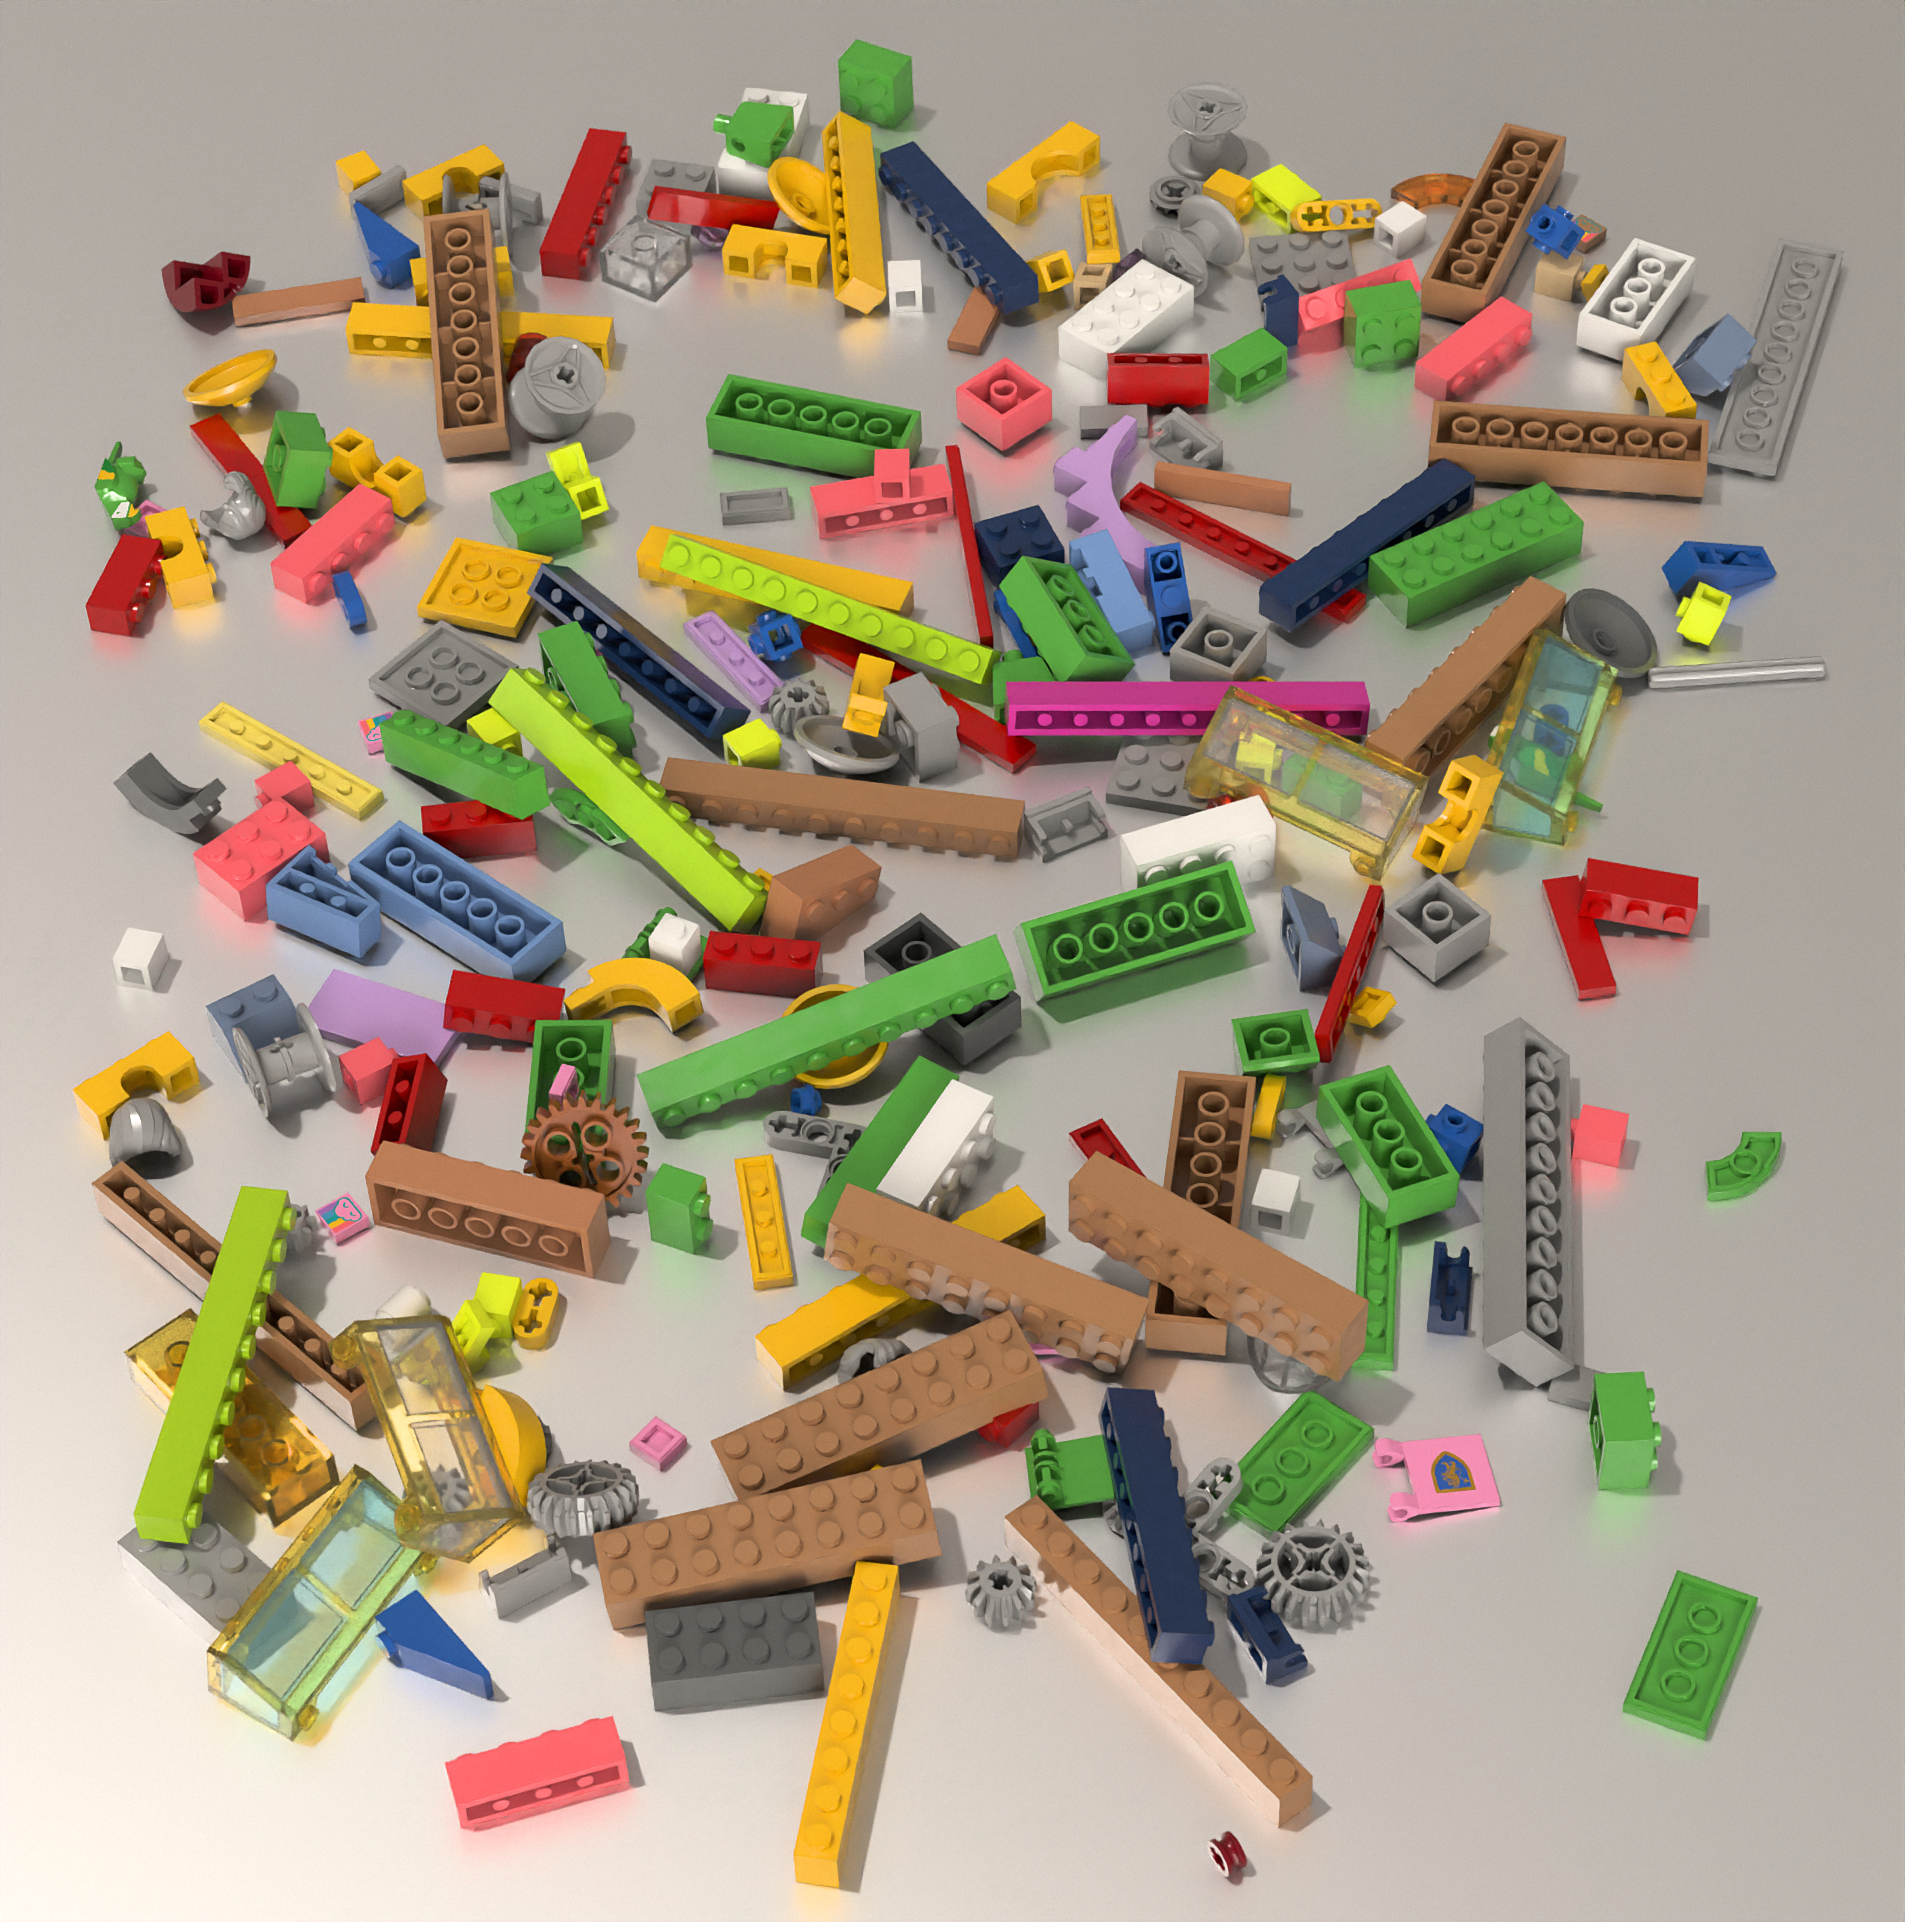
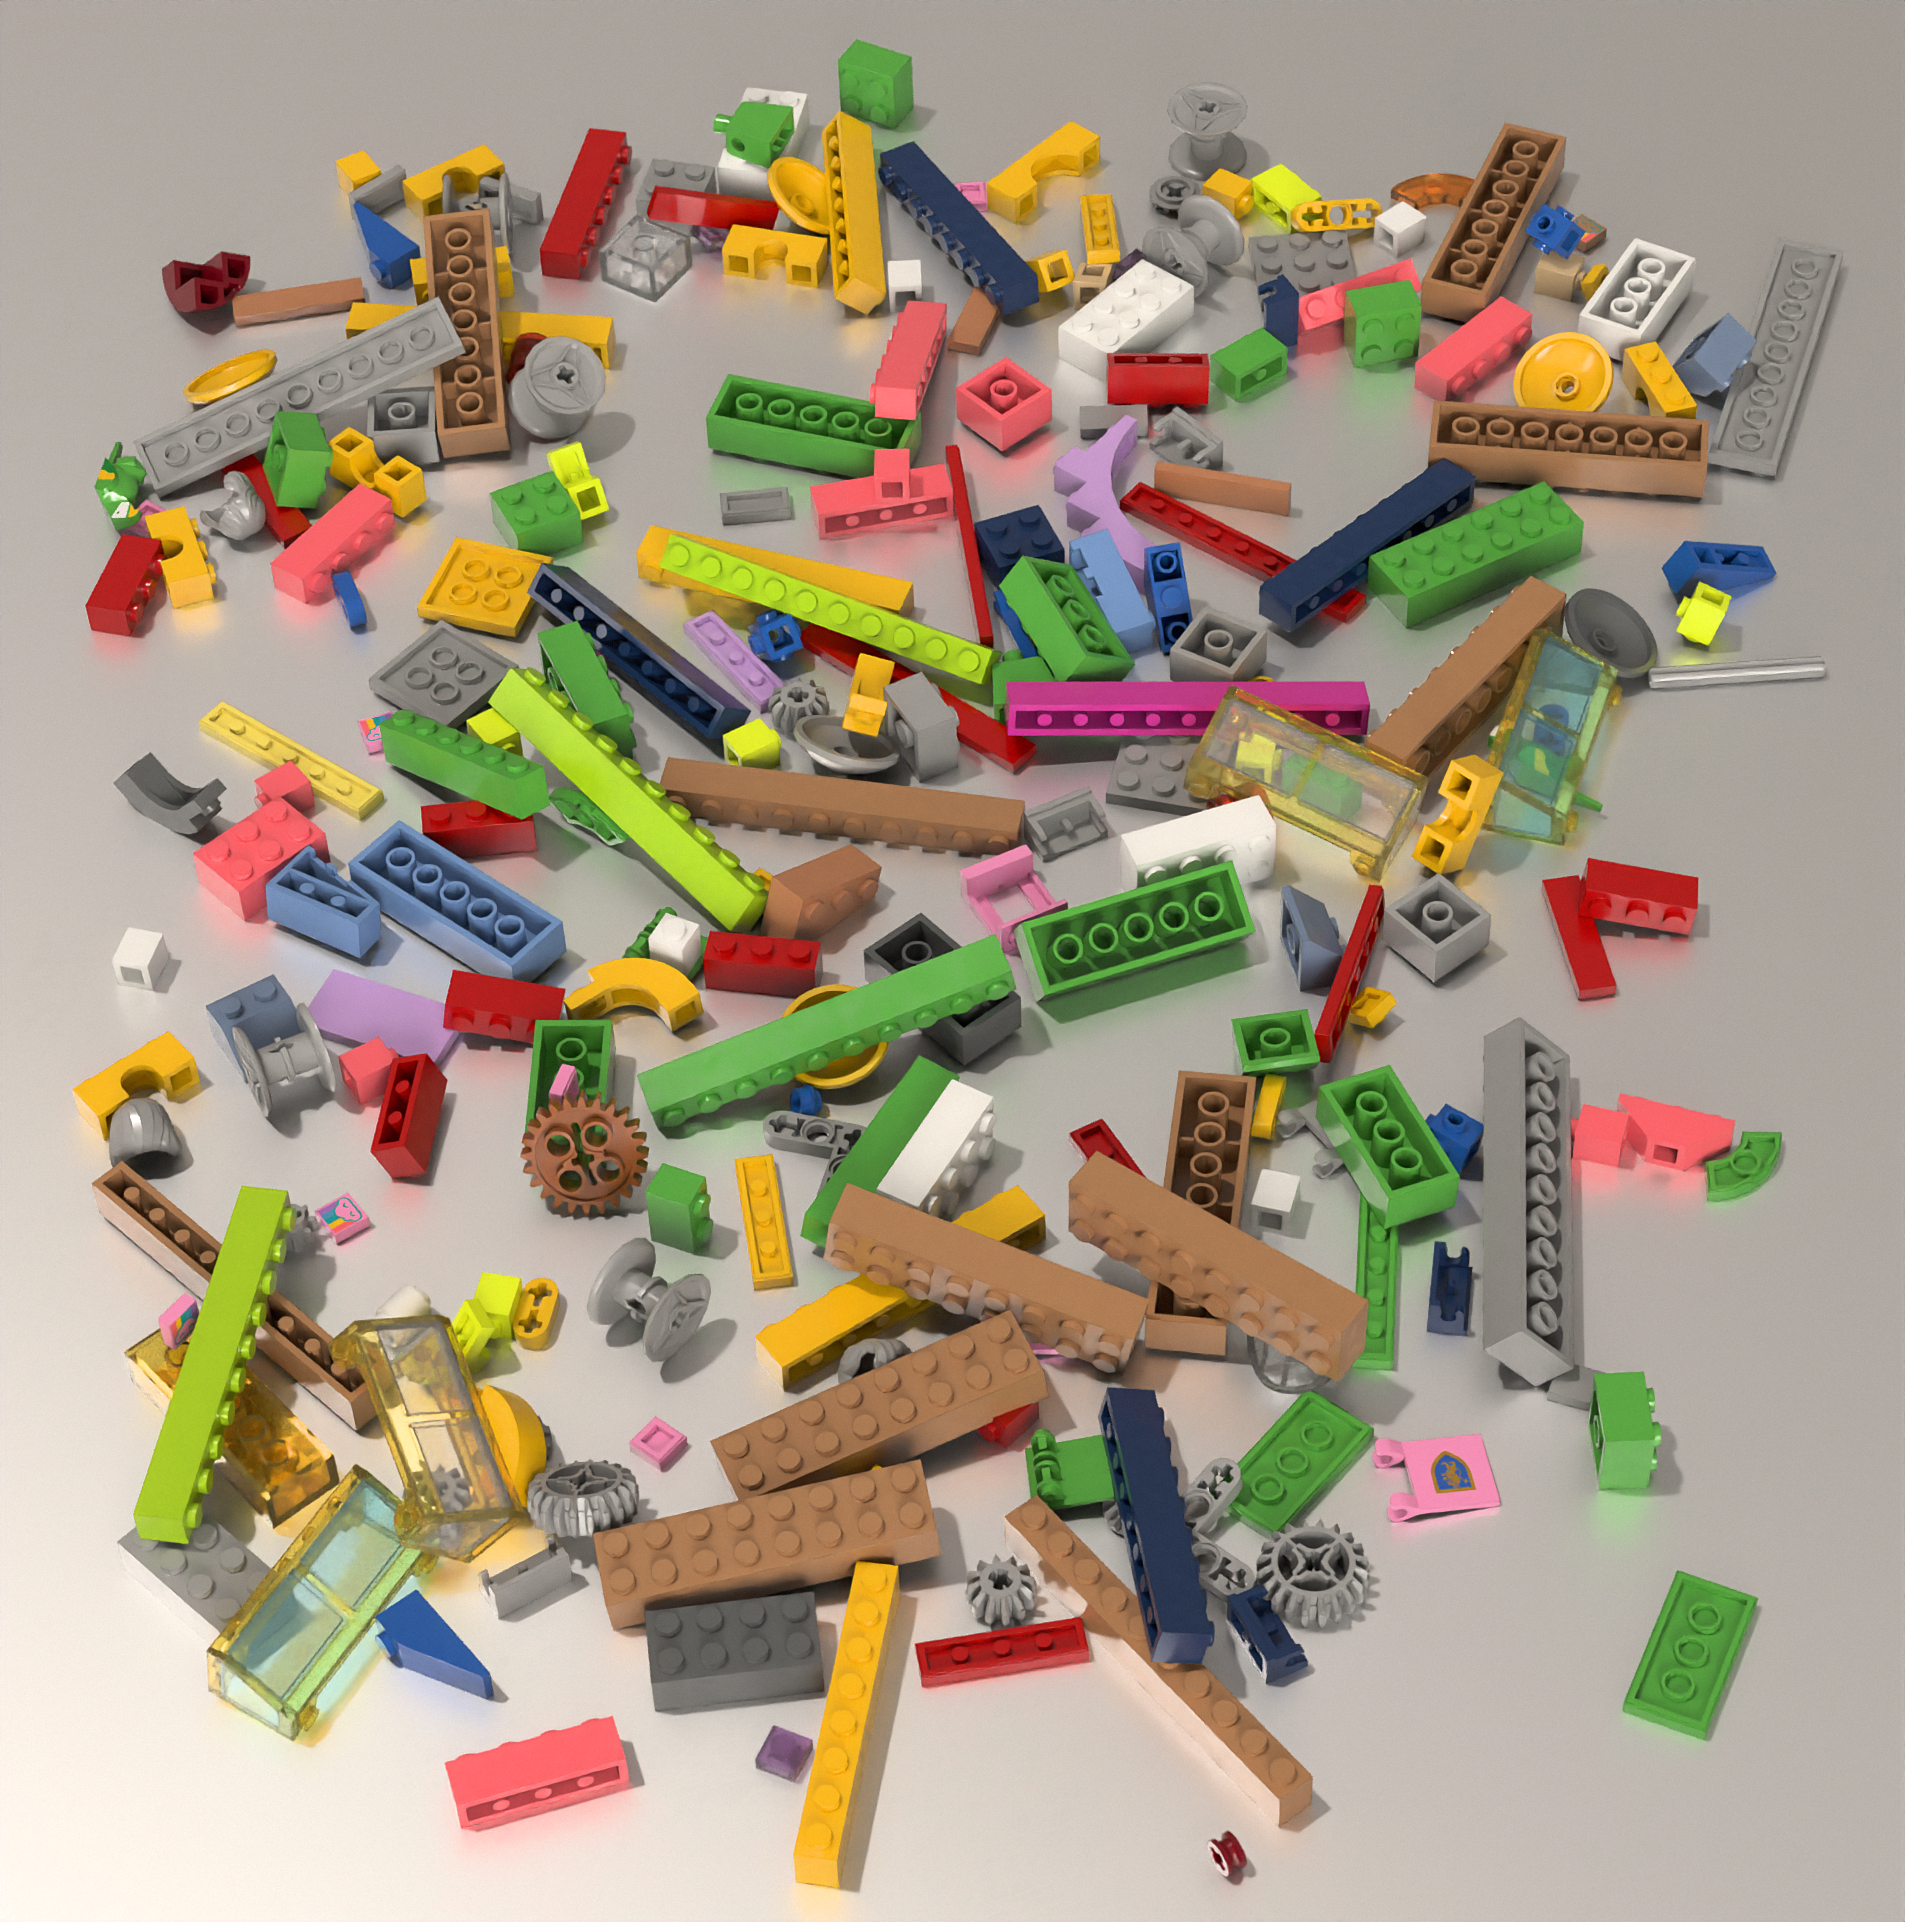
nougat brick [365,1140,611,1279] -> none
none -> light grey plate [133,297,466,498]
none -> bright pink tile [158,1293,199,1350]
none -> light grey brick [367,386,440,465]
none -> light grey piece [587,1238,711,1362]
none -> clear purple plate [755,1725,813,1783]
none -> coral brick [869,300,947,420]
none -> red tile [915,1617,1089,1687]
none -> bright pink tile [954,182,987,212]
none -> bright pink panel [960,844,1068,953]
none -> yellow dish [1513,332,1614,412]
none -> coral slope [1617,1093,1735,1171]

